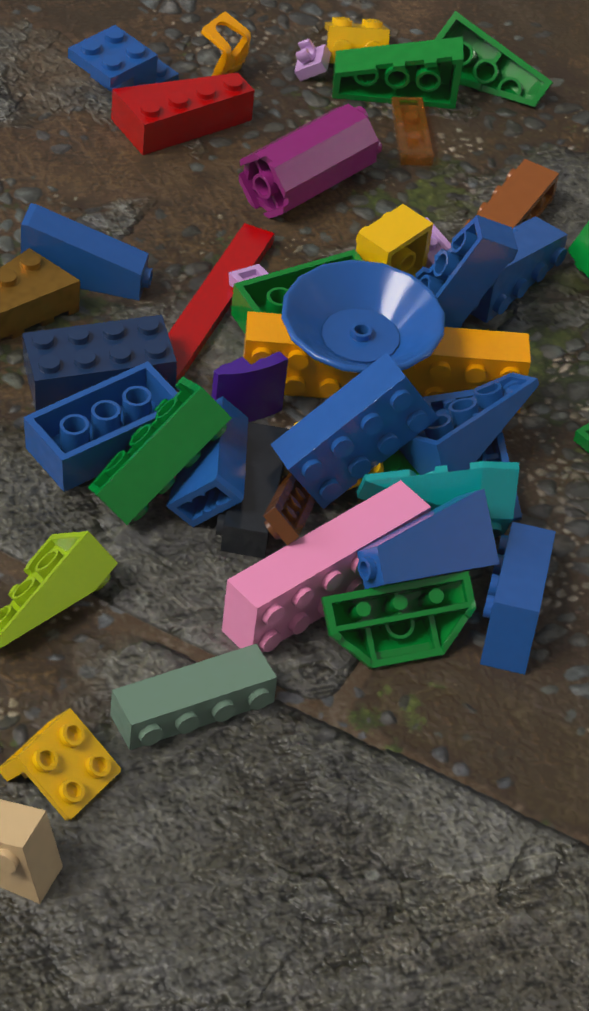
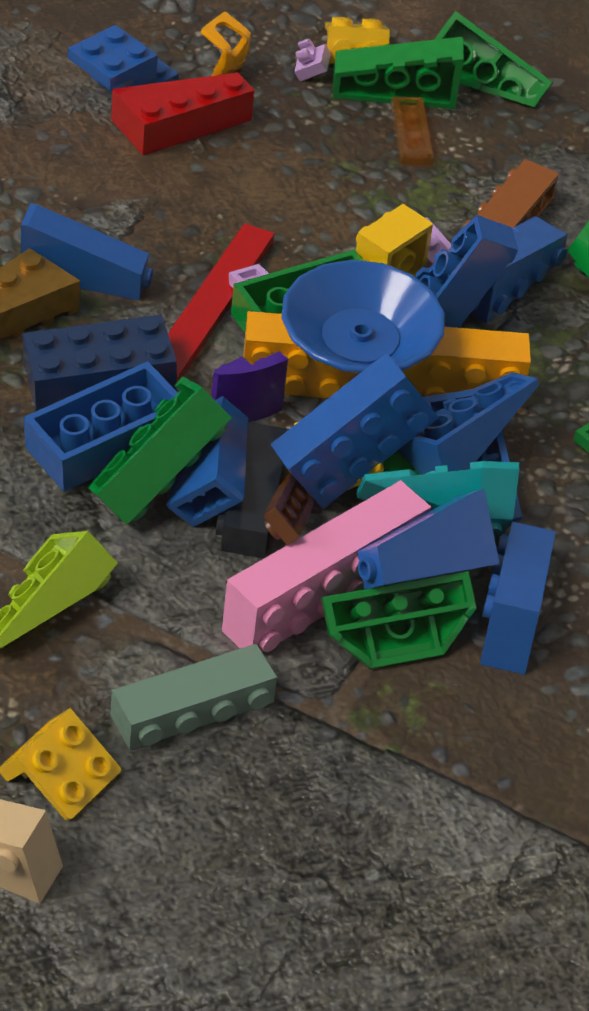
magenta brick [238,103,382,219] -> none

